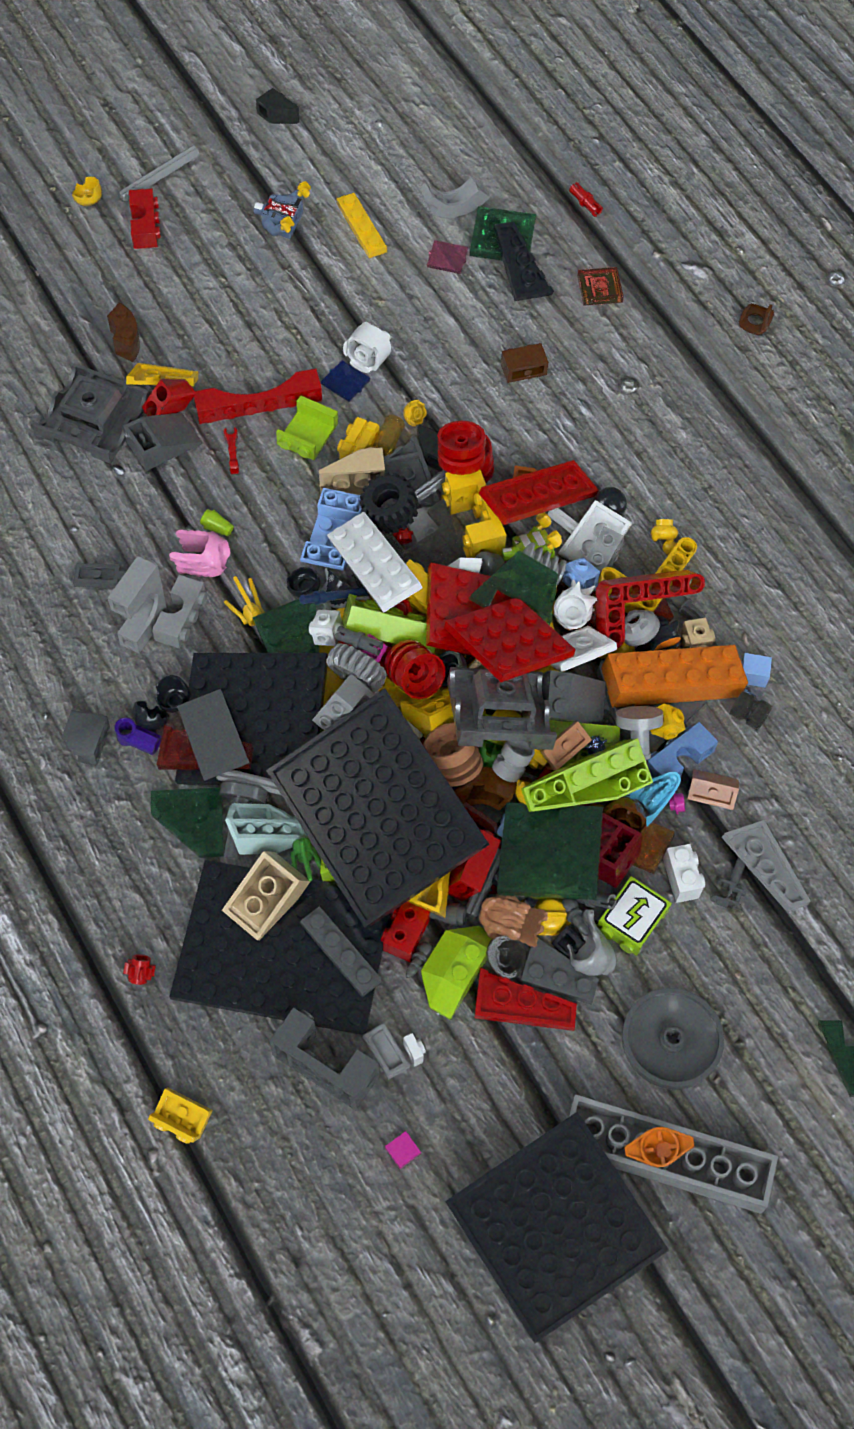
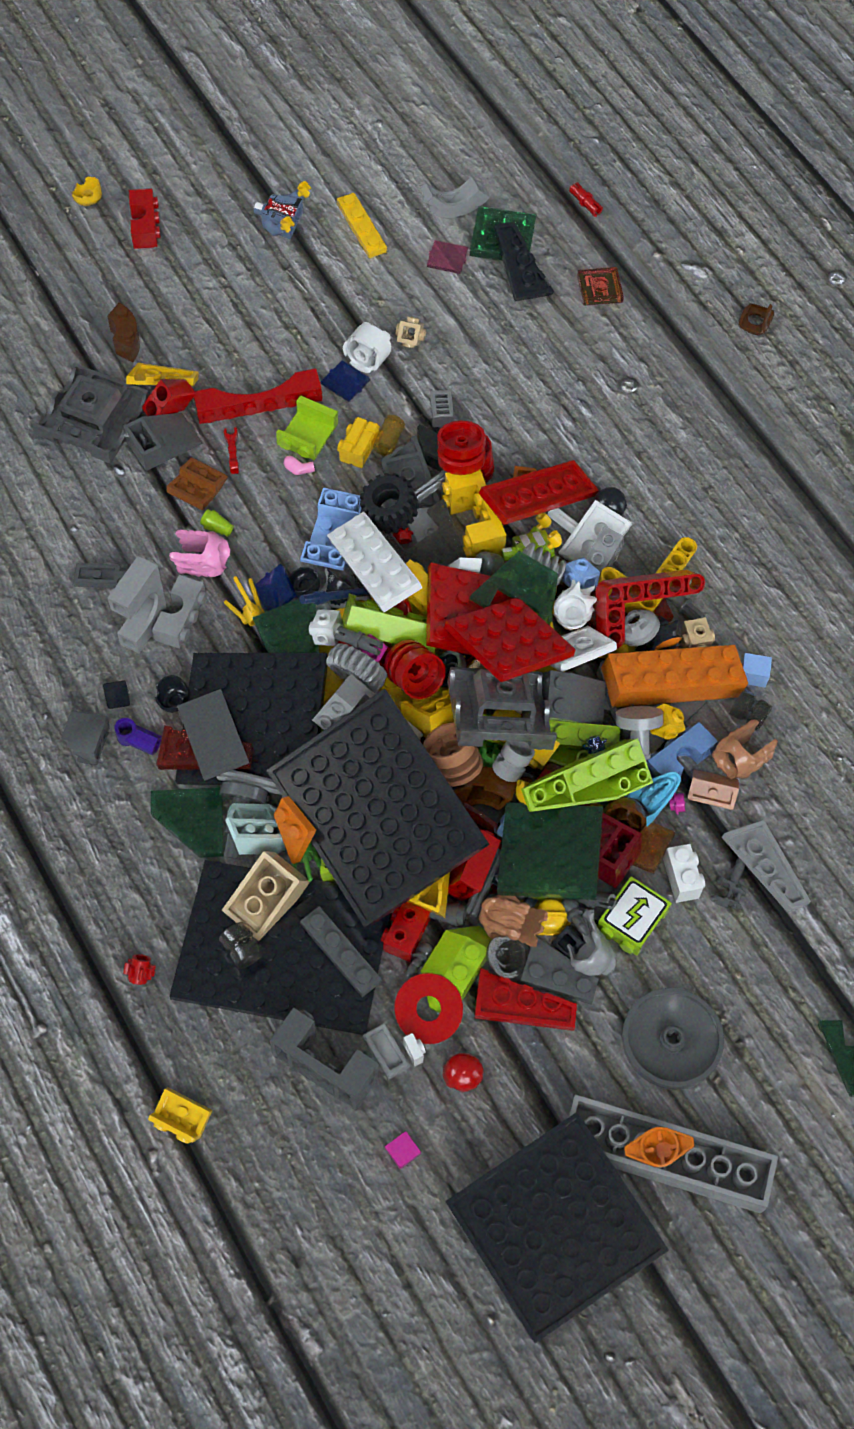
light grey axle [119,145,199,201] -> none
black hair [133,701,169,730] -> none
pearl dark grey slope [256,88,300,124] -> none
tan slope [319,447,385,496] -> none
yellow plate [403,400,427,426] -> none
reddish brown brick [501,343,549,383] -> none
nougat panel [540,721,592,770] -> none
yellow animal [650,519,678,555] -> none
none -> black slope [103,680,130,709]
none -> dark orange slope [166,457,228,510]
none -> clear smoke wheel [219,921,265,969]
none -> clear blue piece [255,564,297,617]
none -> orange wing [274,796,316,864]
none -> bright pink arm [284,455,315,475]
none -> red sticker [394,973,463,1044]
none -> tan brick [395,316,426,348]
none -> light grey slope [430,390,454,427]
none -> red hair [442,1053,484,1092]
none -> nougat piece [712,719,778,779]

